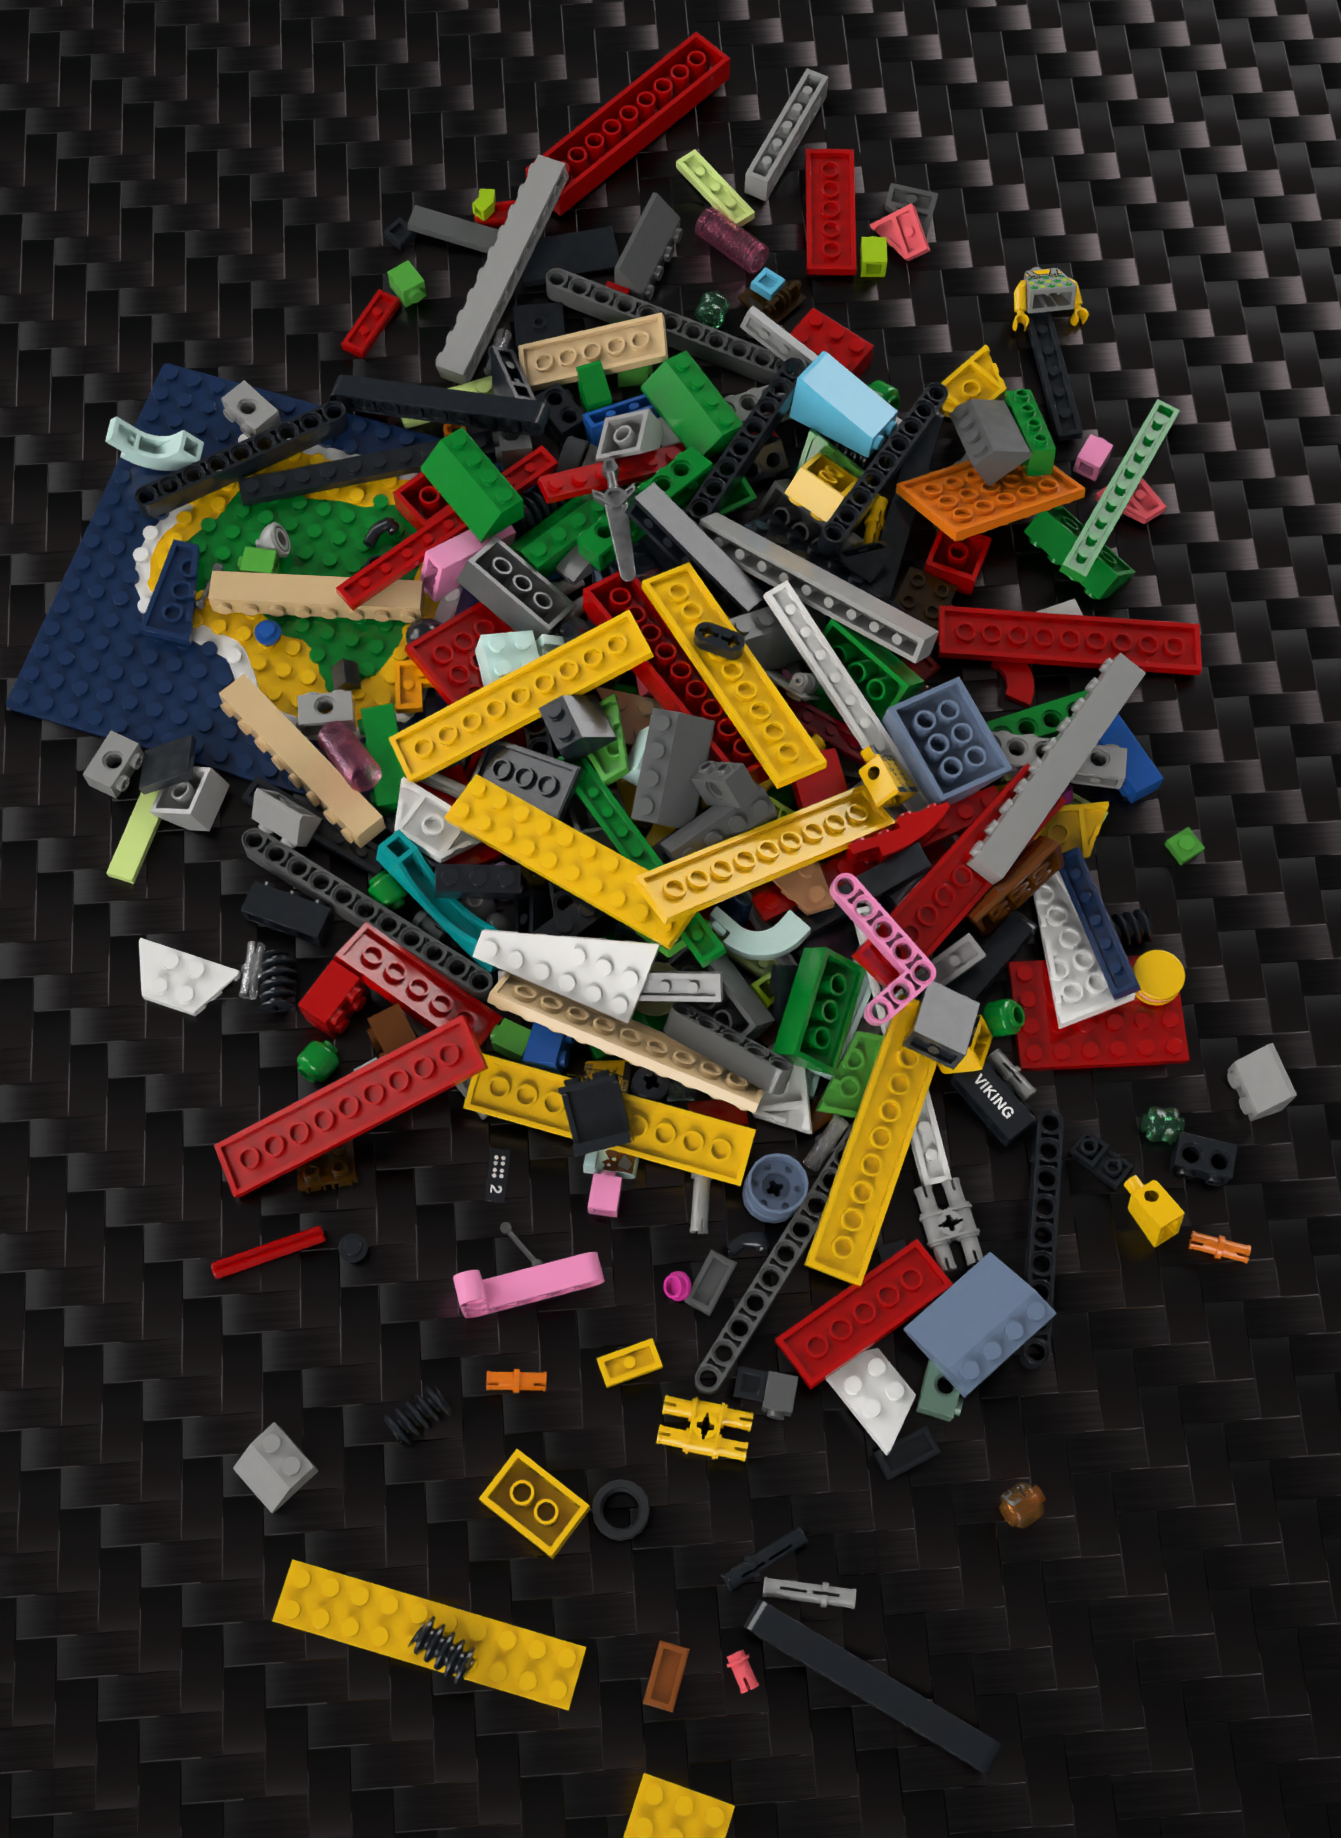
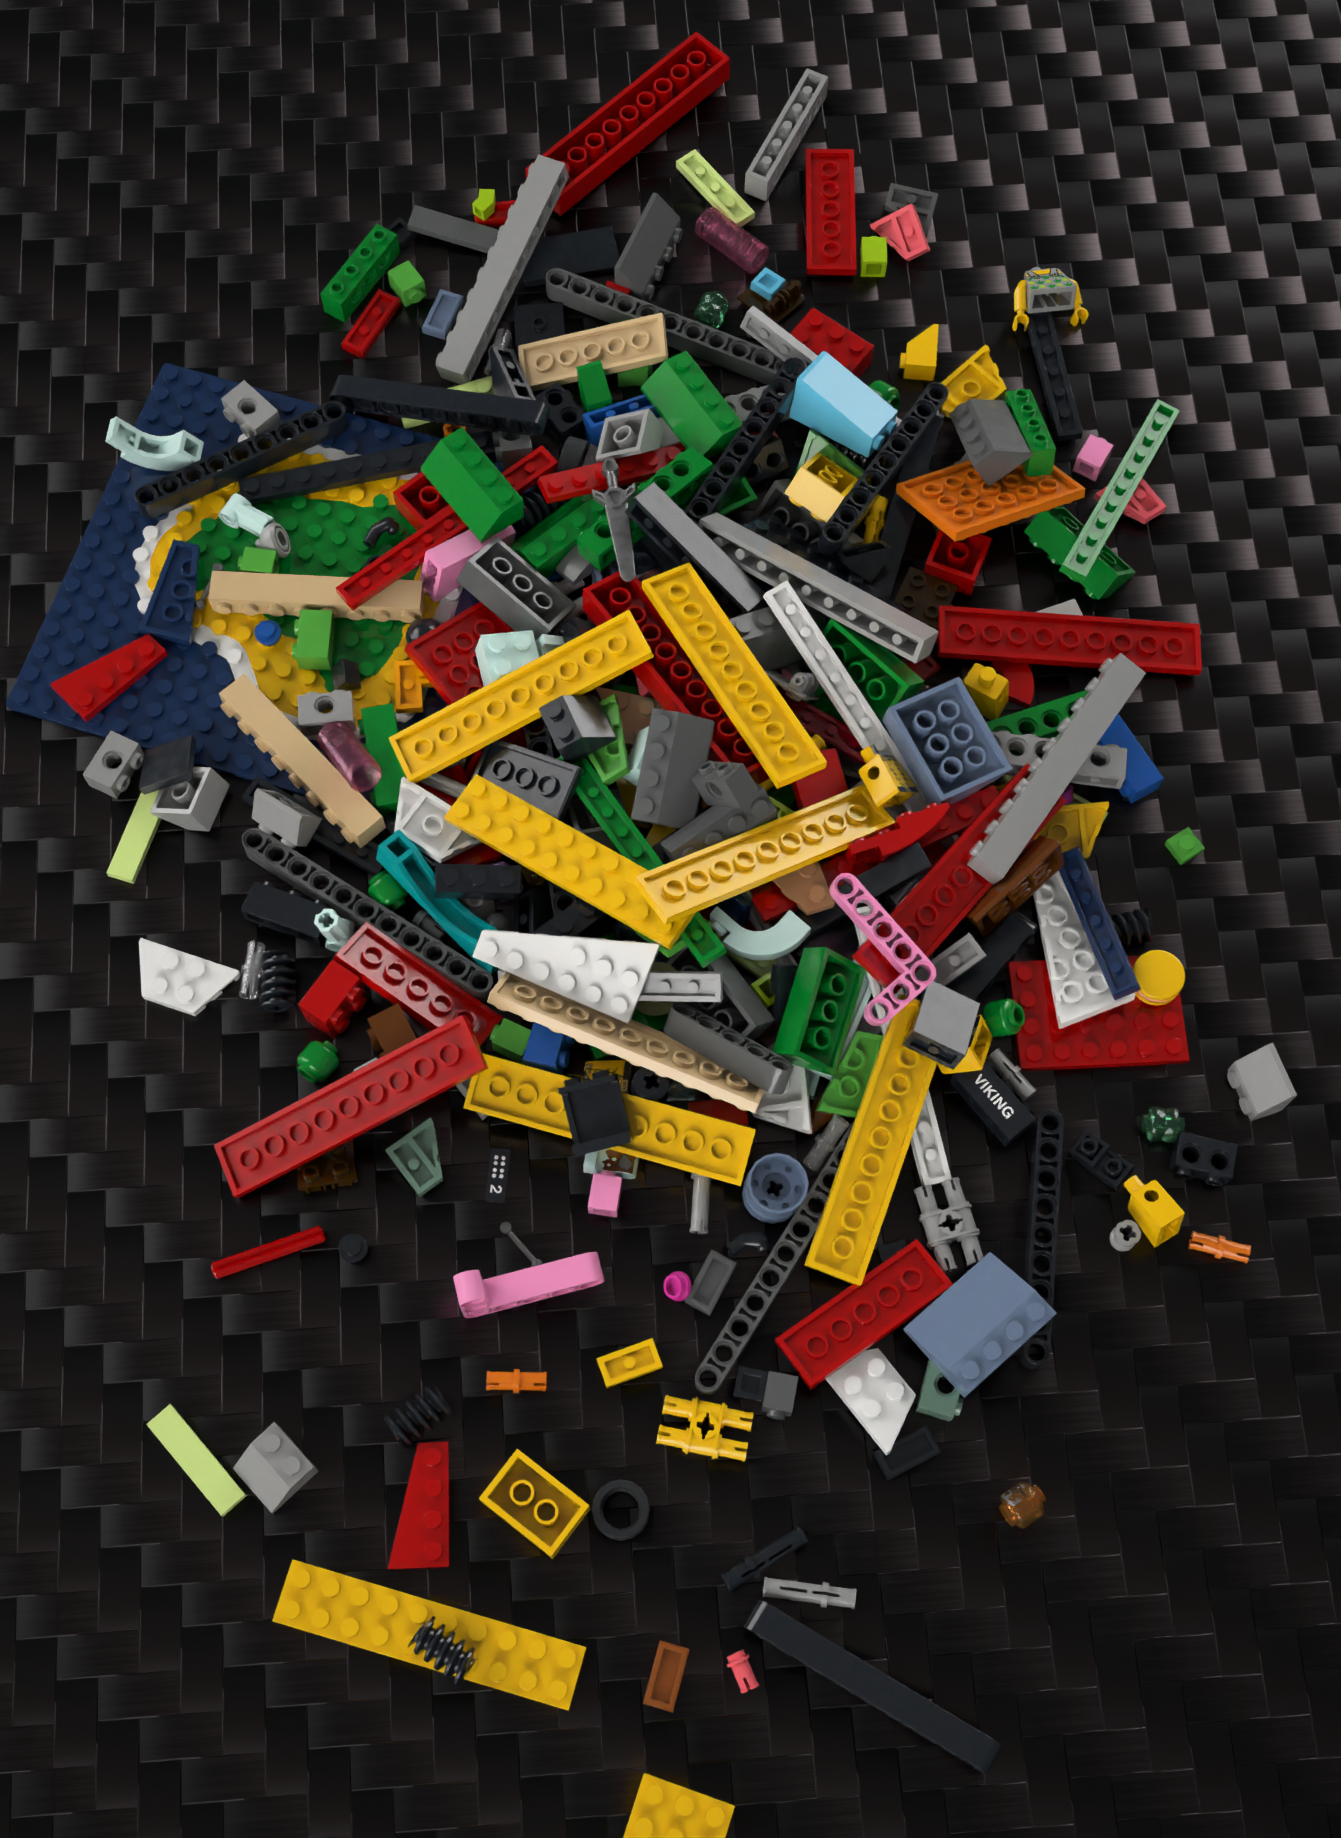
black beam [694,622,745,660] -> none
none -> red wing [50,634,168,723]
none -> yellowish green tile [146,1404,247,1516]
none -> light aqua piece [219,493,275,537]
none -> bright green brick [292,609,336,670]
none -> light aqua piece [314,909,355,952]
none -> green brick [320,224,400,323]
none -> sand green wing [386,1117,443,1197]
none -> red wing [388,1442,450,1570]
none -> sand blue tile [422,289,464,340]
none -> yellow slope [899,324,939,381]
none -> yellow torso [962,663,1009,720]
none -> light grey bush [1109,1220,1141,1252]

